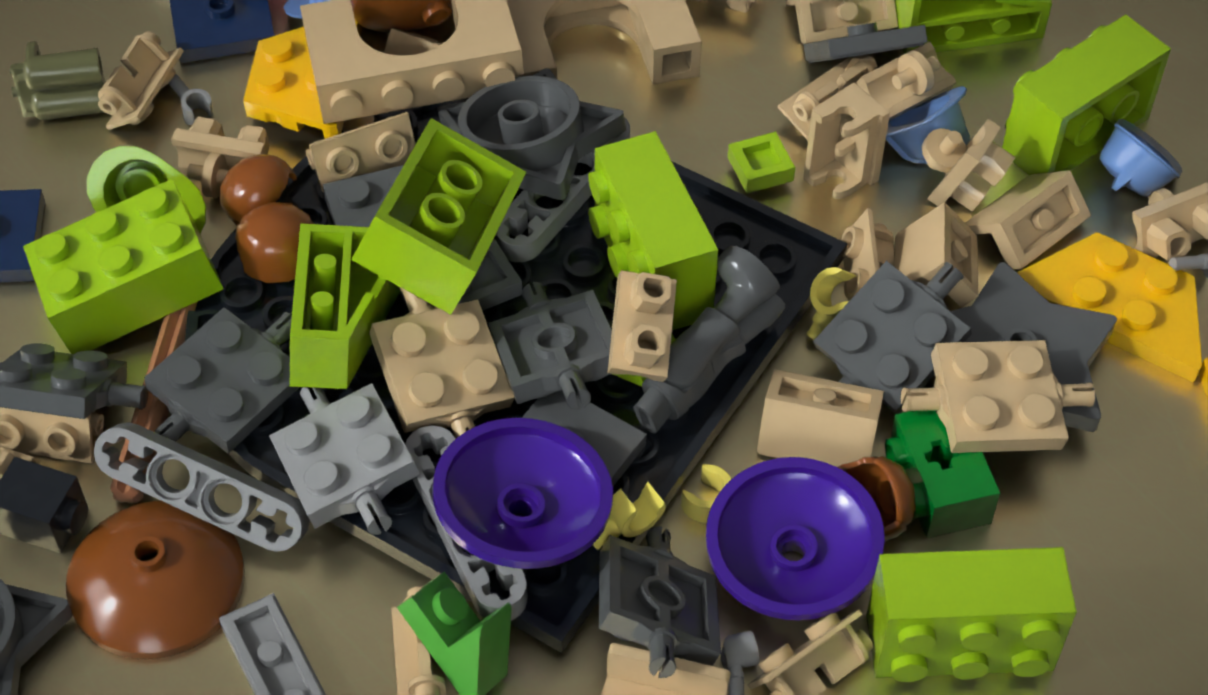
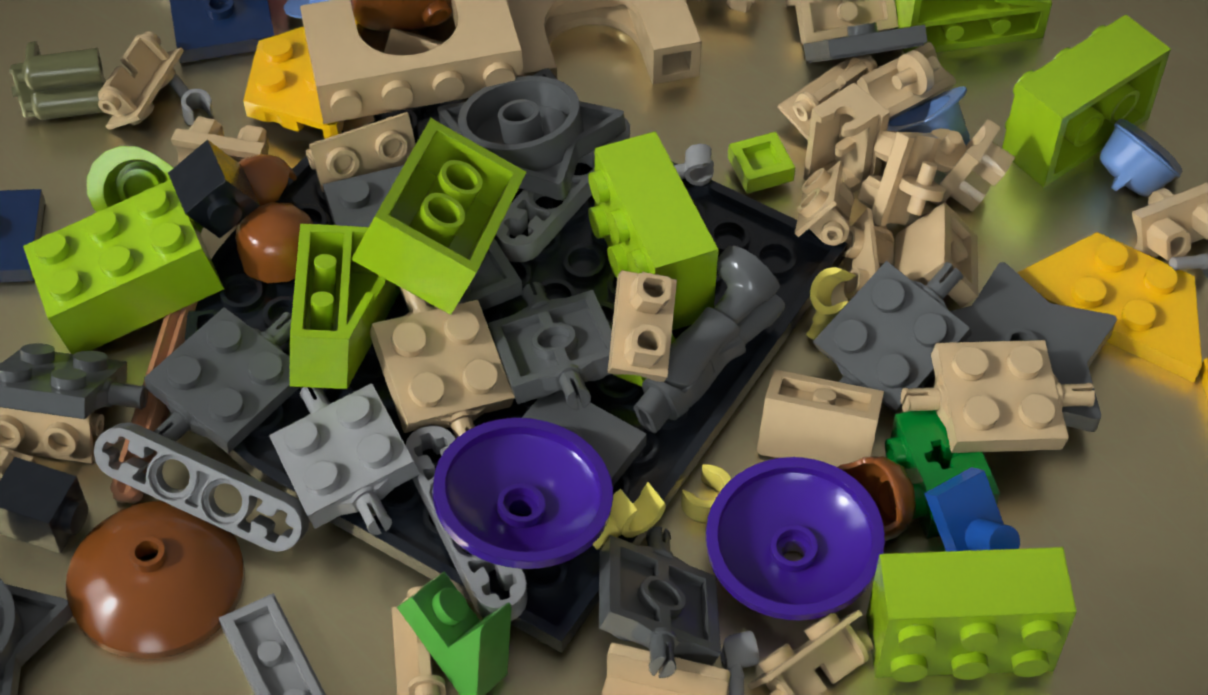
tan panel [965,170,1091,269] -> none
none -> black brick [168,139,260,238]
none -> light grey hand [674,144,714,186]
none -> tan hinge [795,160,854,246]
none -> tan hips [858,131,946,226]
none -> blue tile [924,467,1020,551]

